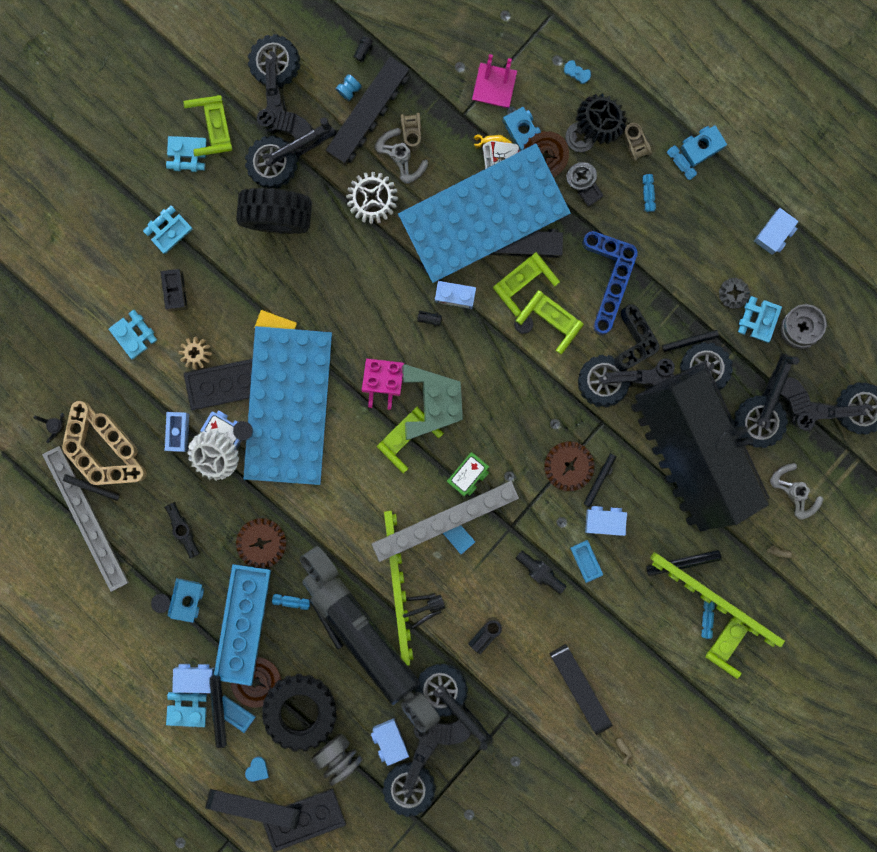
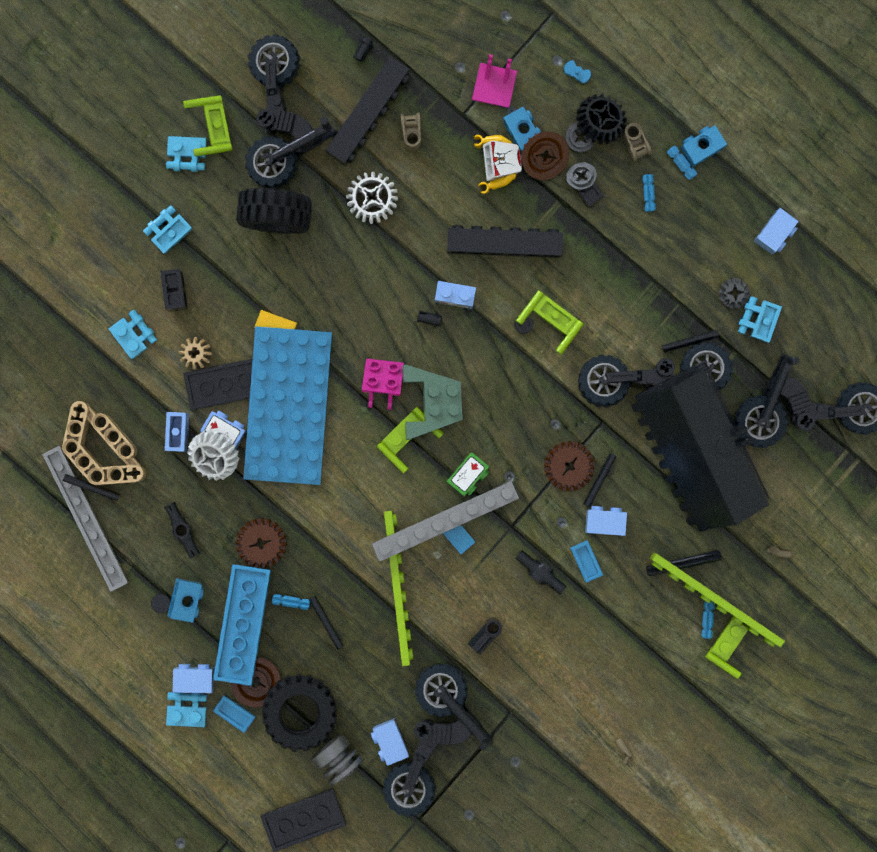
black plant [33,413,66,443] -> none
black beam [205,789,301,830] -> none
black axle [209,675,227,748] -> none
black tile [233,421,253,441] -> none
dark azure tile [245,757,269,781] -> none
piece [300,546,440,733] -> none
dark azure wheel [335,74,362,101] -> none
light grey piece [375,128,428,184] -> none
dark azure plate [398,143,570,283] -> none
black plant [403,593,446,629] -> none
lime plate [492,252,560,317] -> none
black beam [549,644,613,736] -> none
blue beam [582,231,638,335] -> none
black beam [614,304,660,371] -> none
light grey piece [770,463,824,520] -> none
flat silver wheel [780,304,827,349] -> none

